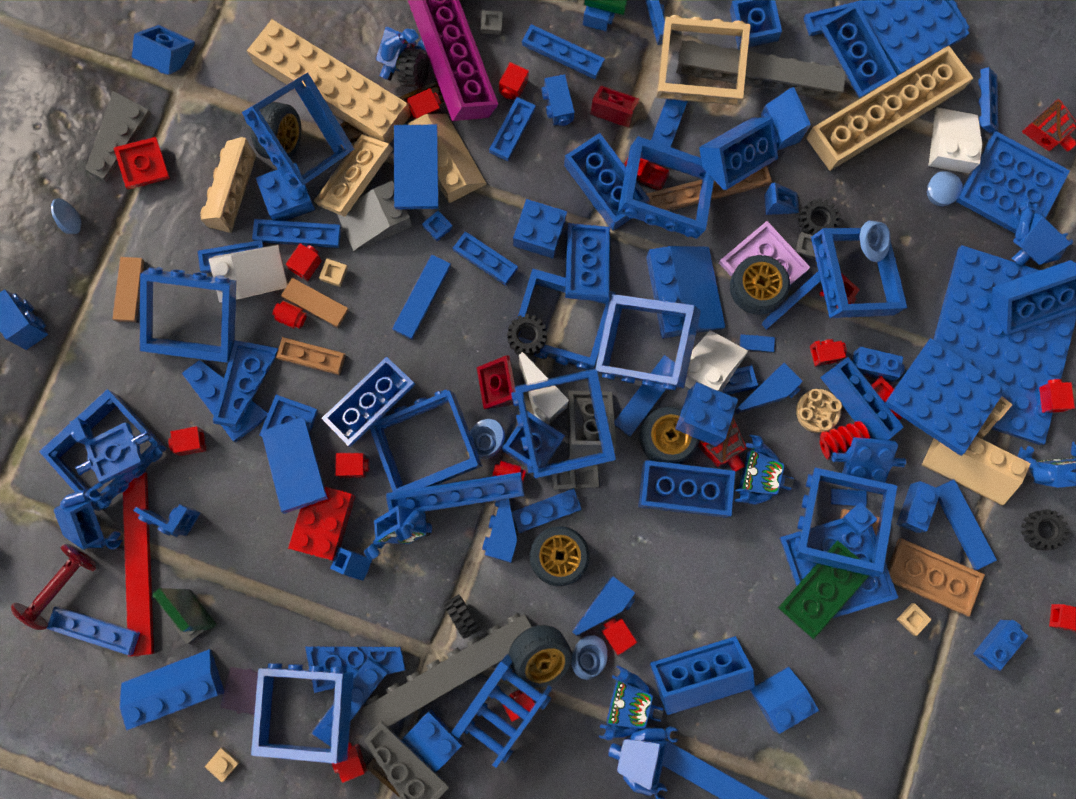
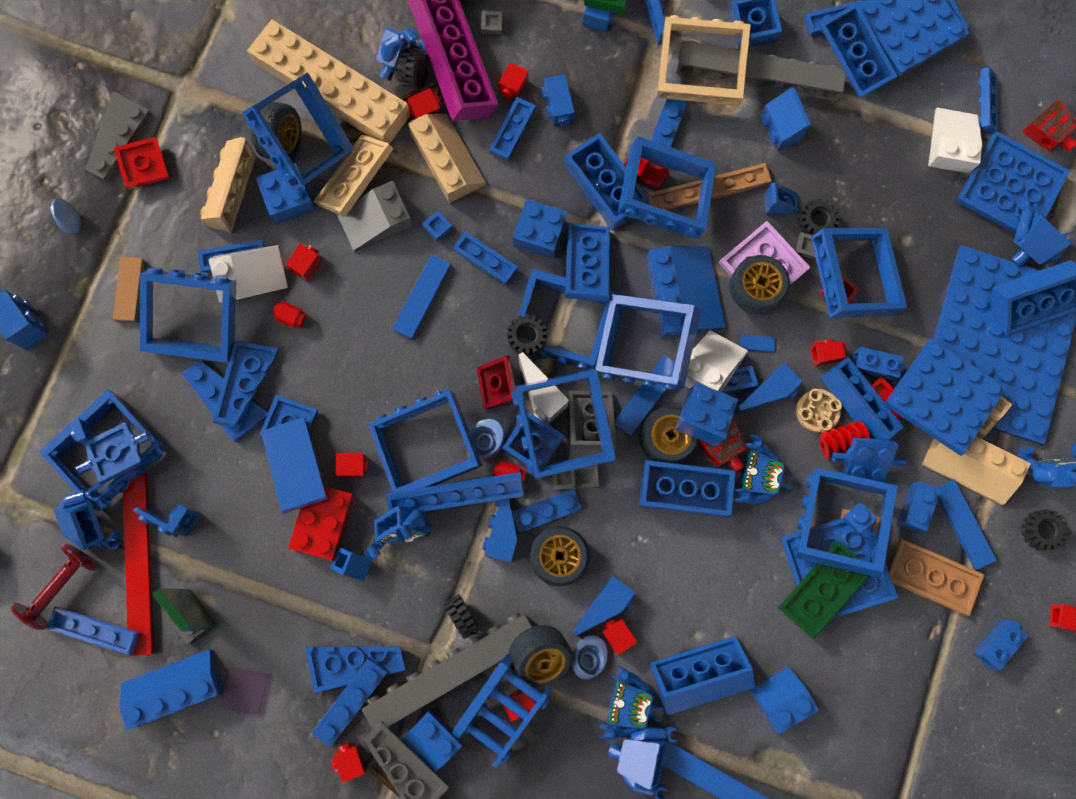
blue slope [132,25,195,75] -> none
red brick [168,426,206,456] -> none
tan plate [205,747,240,782] -> none
window [251,663,353,763] -> none
blue plate [252,219,341,248] -> none
medium nougat tile [276,337,346,376] -> none
medium nougat tile [281,278,349,328] -> none
tan plate [319,258,348,287] -> none
blue slope [322,357,415,447] -> none
blue tile [394,124,439,210] -> none
blue plate [522,24,605,79] -> none
dark red slope [590,86,639,128] -> none
blue slope [699,118,778,190] -> none
blue tile [761,271,821,330] -> none
tan brick [807,46,973,171] -> none
blue window [831,489,867,506] -> none
medium blue hat [859,221,890,262] -> none
tan plate [897,603,931,636] -> none
medium blue hat [927,171,963,206] -> none
red brick [1039,379,1075,413] -> none

